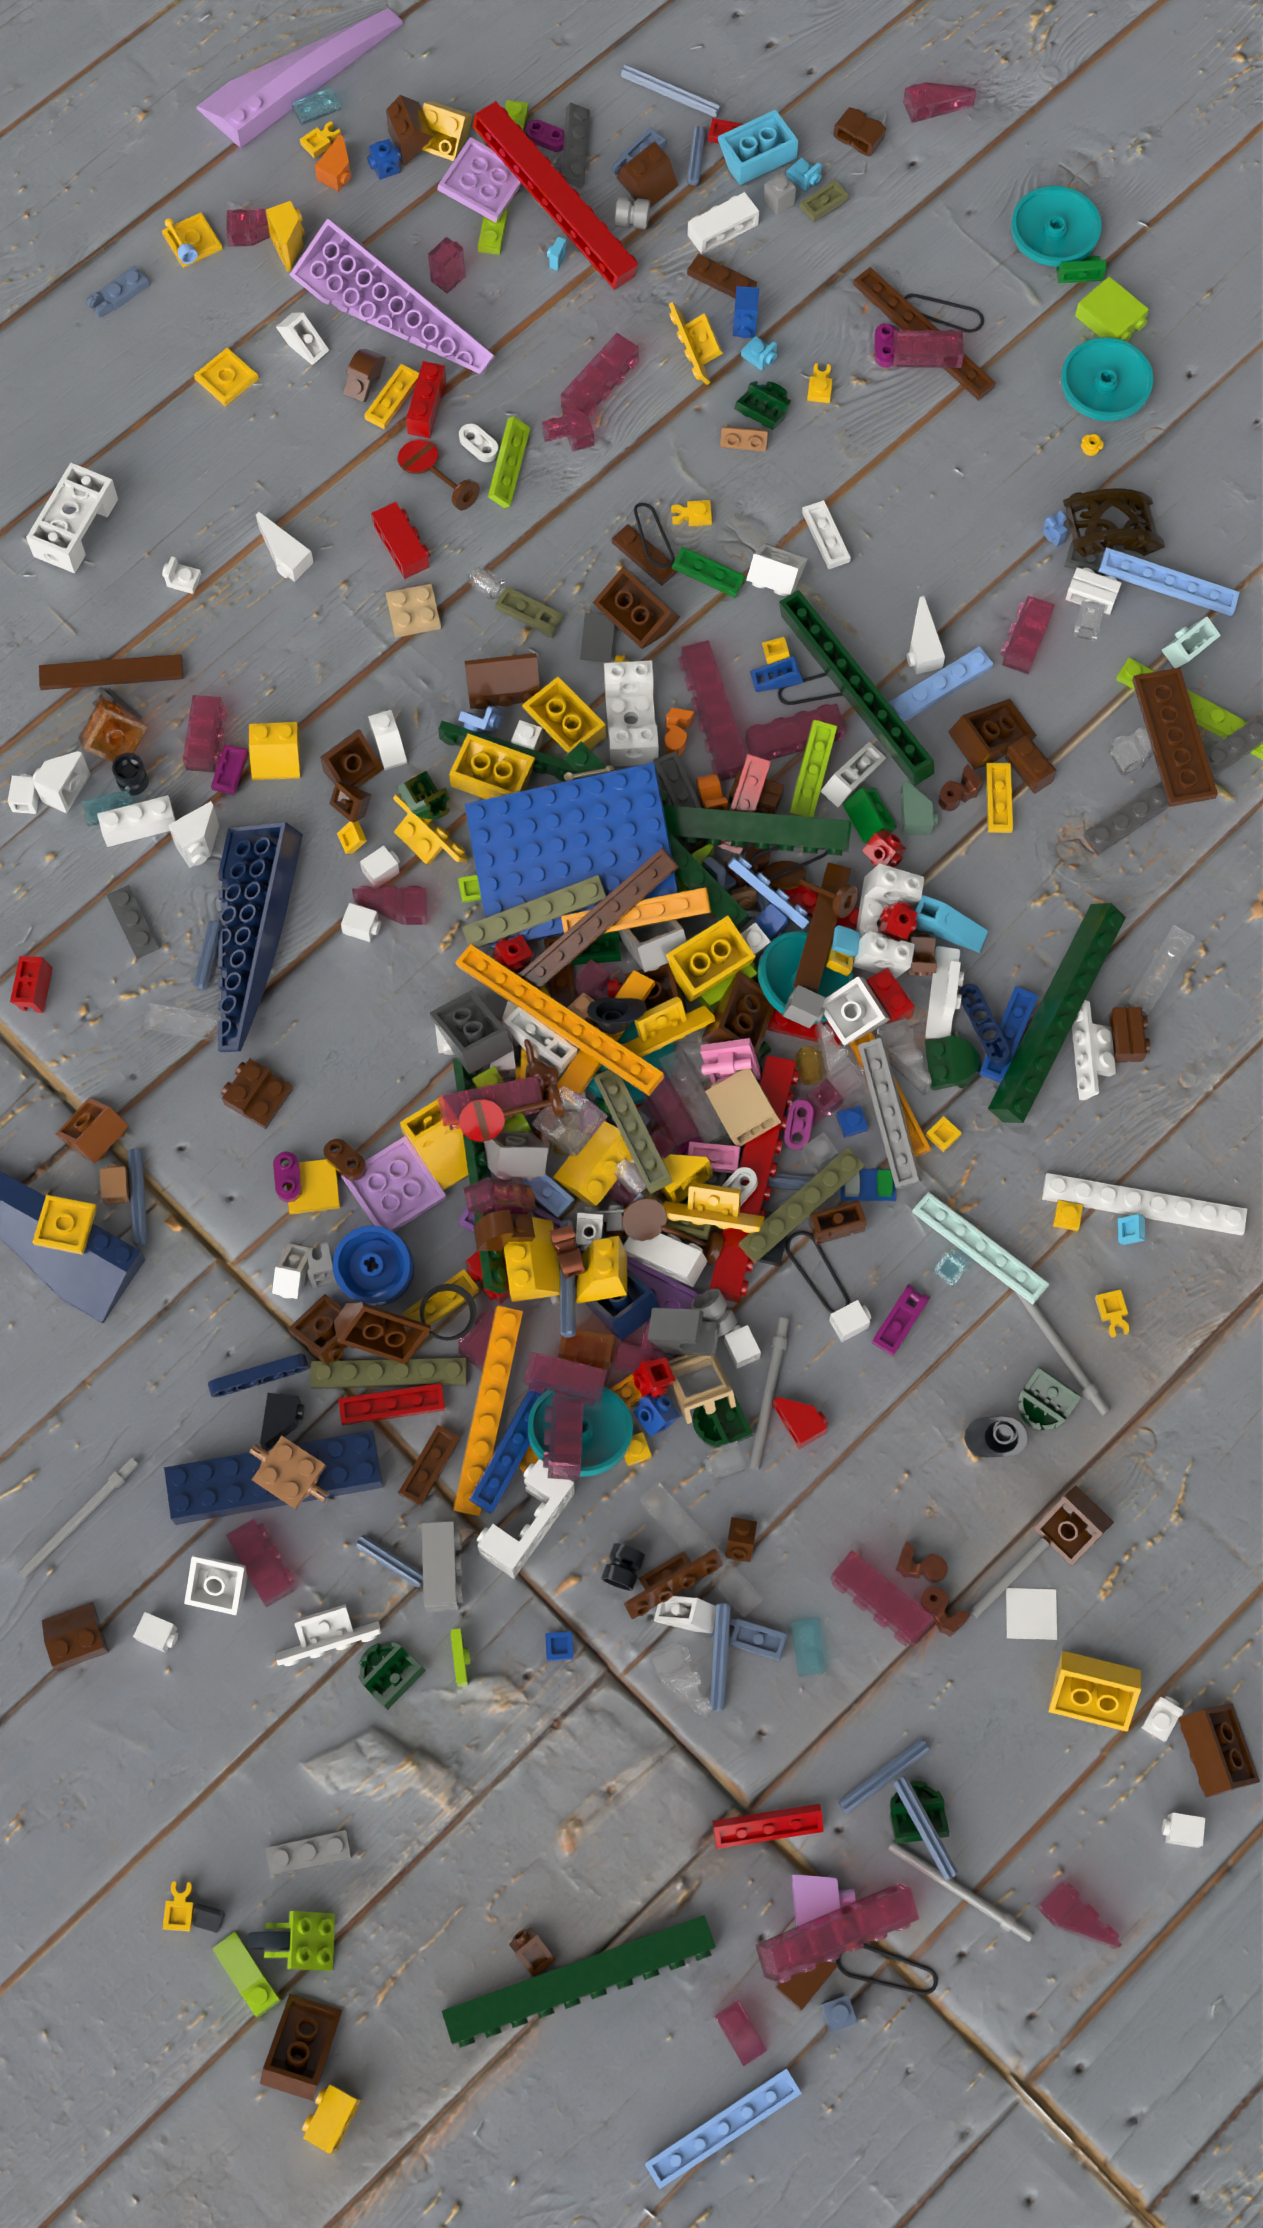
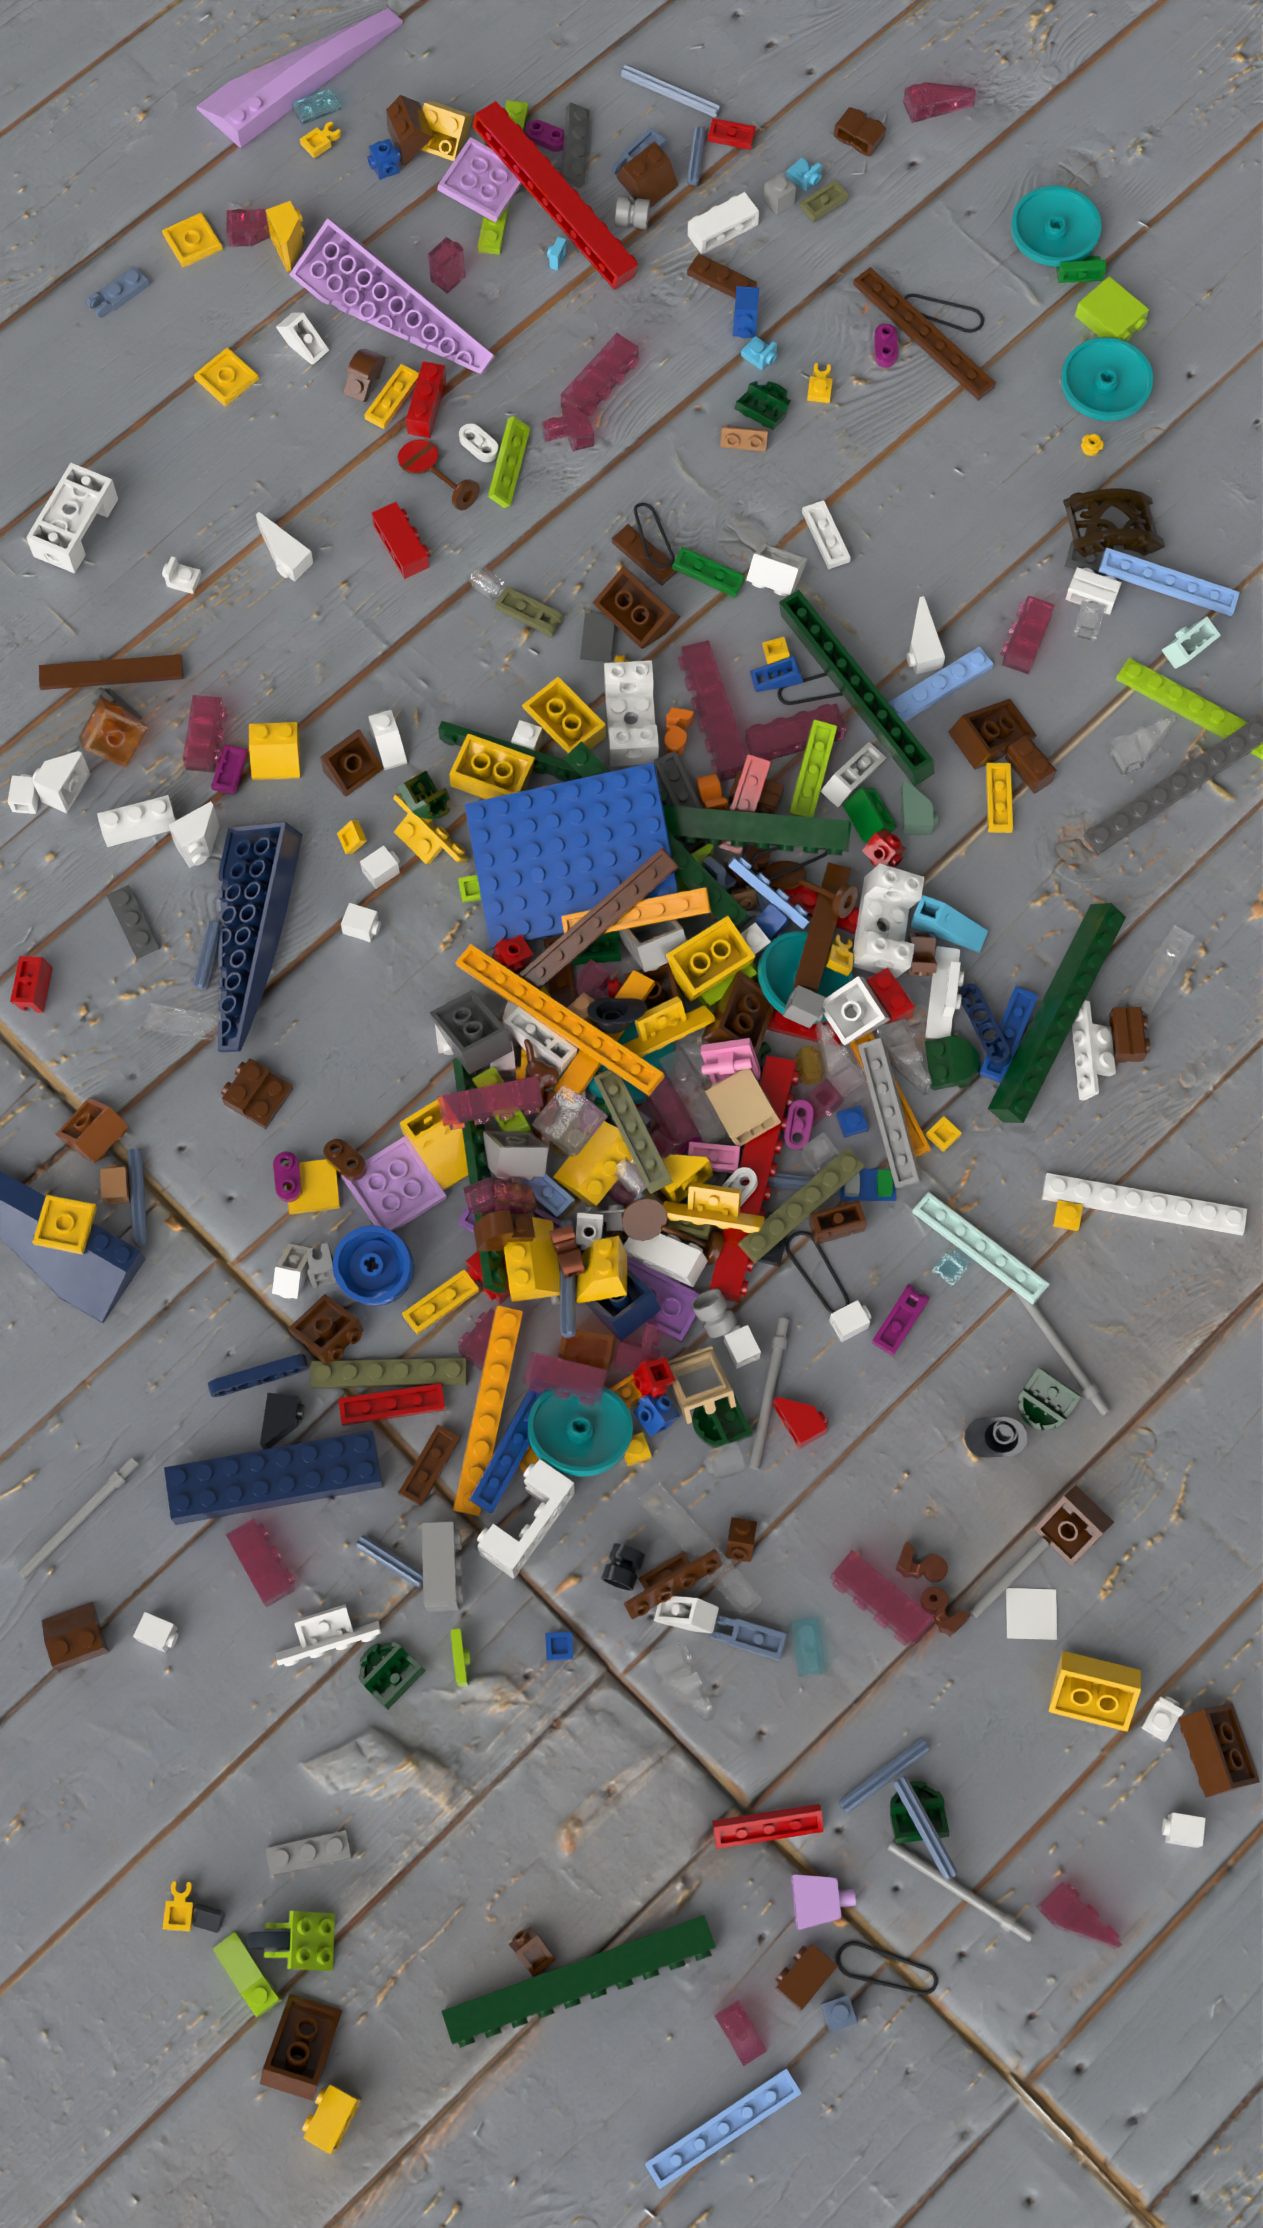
clear light blue plate [82,790,133,827] -> none
black wheel [112,753,149,796] -> none
light blue hinge [165,218,198,264] -> none
white slope [184,1554,248,1615] -> none
medium nougat plate [249,1436,329,1510] -> none
orange slope [315,135,351,192] -> none
reddish brown slope [329,782,371,822] -> none
reddish brown slope [334,1303,431,1364] -> none
clear pink slope [352,886,427,925] -> none
tan plate [385,584,441,638] -> none
black tyre [420,1284,477,1341] -> none
medium blue bracket [458,706,504,733] -> none
piece [459,1082,565,1142] -> none
olive plate [462,875,607,949] -> none
reddish brown slope [465,653,540,710] -> none
clear pink brick [543,1396,583,1480] -> none
dark tan hinge [564,765,615,782] -> none
dark grey piece [647,1308,720,1356] -> none
yellow bracket [669,302,723,385] -> none
yellow plate [671,500,712,526] -> none
sand blue axle [710,1603,731,1711] -> none
medium azure slope [718,109,798,185] -> none
clear pink brick [755,1883,919,1983] -> none
medium azure tile [832,925,860,957] -> none
red brick [878,901,918,941] -> none
clear pink brick [892,329,964,368] -> none
copper leg [938,764,983,811] -> none
medium blue plate [1043,510,1068,547] -> none
yellow plate [1095,1290,1129,1338] -> none
medium azure plate [1118,1214,1145,1245] -> none
reddish brown plate [1132,667,1218,807] -> none

